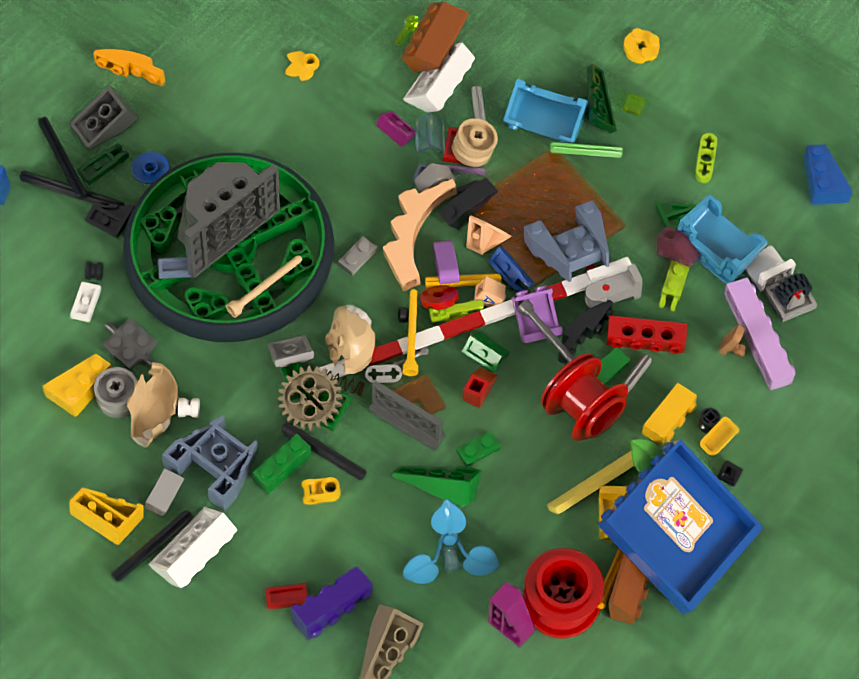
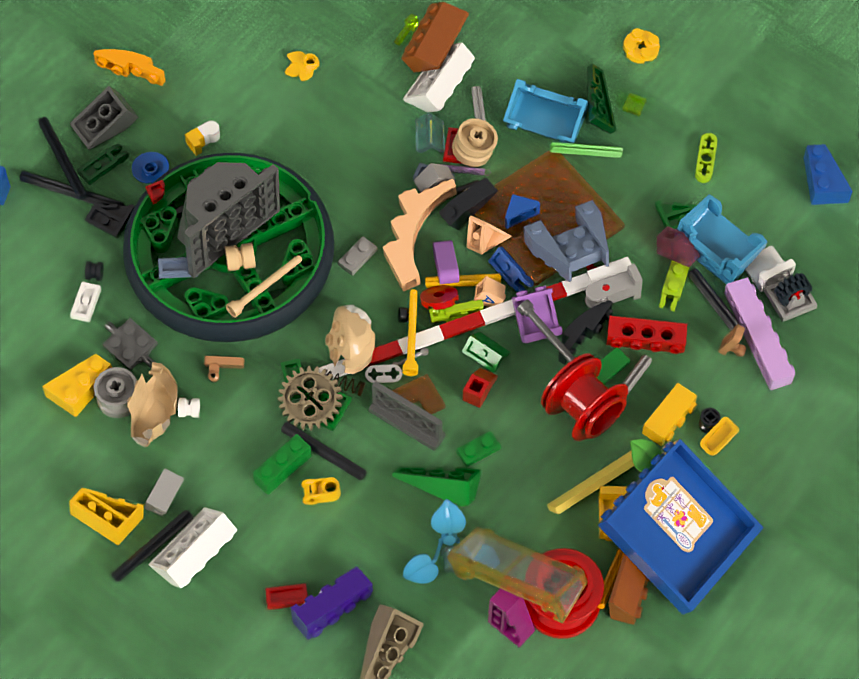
sand blue wedge [162,416,258,511] -> none
light grey plate [268,335,314,367] -> none
magenta slope [376,111,418,147] -> none
black slope [717,460,744,487] -> none
none -> red tile [145,180,165,205]
none -> leg [185,121,220,156]
none -> medium nougat piece [204,356,245,382]
none -> tan wheel [225,243,256,271]
none -> windscreen [447,527,588,623]
none -> blue slope [505,194,540,229]
none -> black axle [689,268,740,330]

